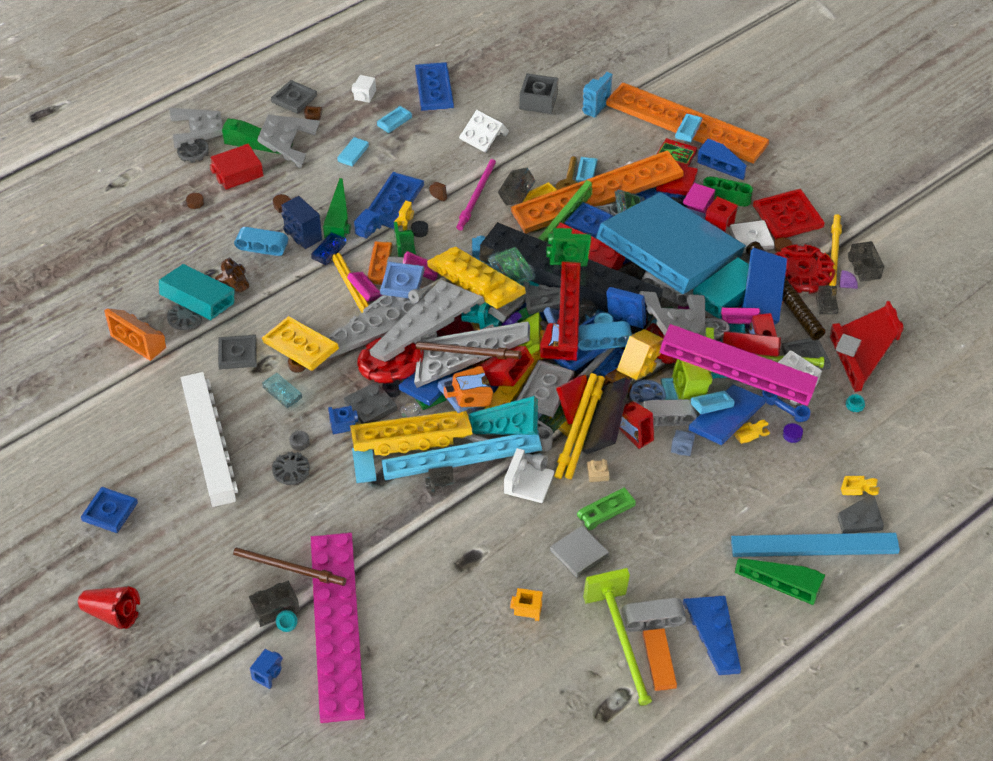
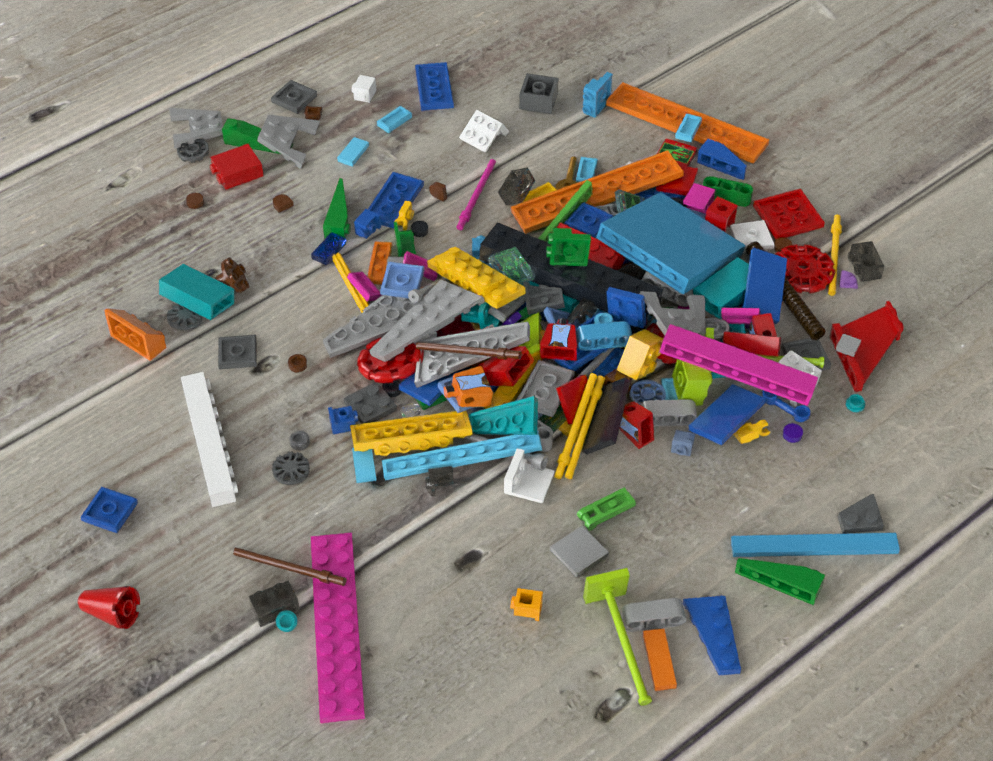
dark azure beam [234,227,289,256] -> none
blue brick [250,649,283,689] -> none
yellow tile [262,316,339,371] -> none
clear light blue plate [262,373,302,409] -> none
dark blue brick [281,196,322,249] -> none
red tile [558,262,581,352] -> none
tan tile [587,459,609,482] -> none
medium azure tile [691,391,735,414] -> none
clear smoke bracket [816,286,839,315] -> none
yellow plate [841,476,880,496] -> none

